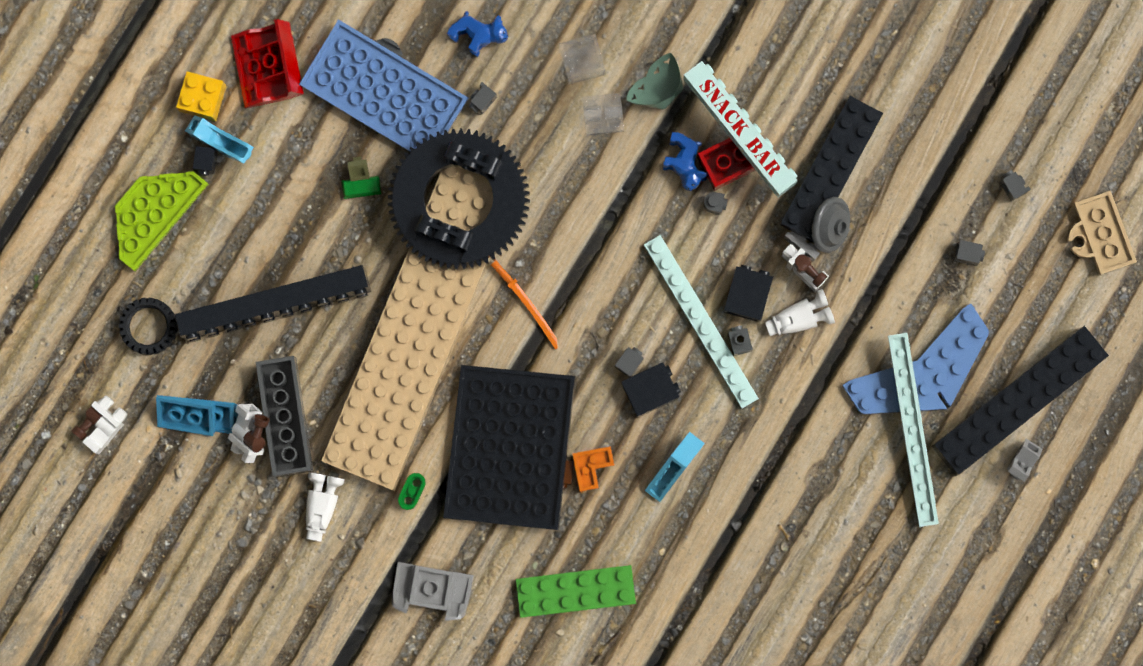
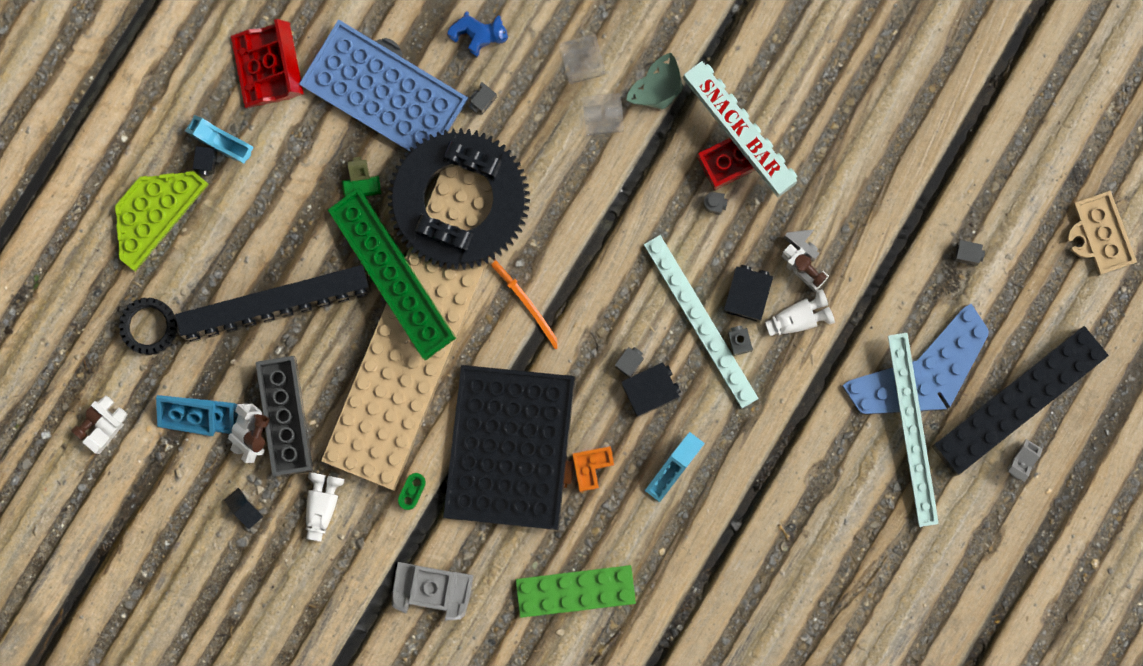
yellow brick [176,71,226,121] -> none
blue animal [663,132,707,191] -> none
black plate [780,96,883,243] -> none
dark grey piece [812,197,850,253] -> none
dark grey brick [1000,170,1031,202] -> none
none -> black slope [224,488,264,529]
none -> green plate [328,188,456,361]

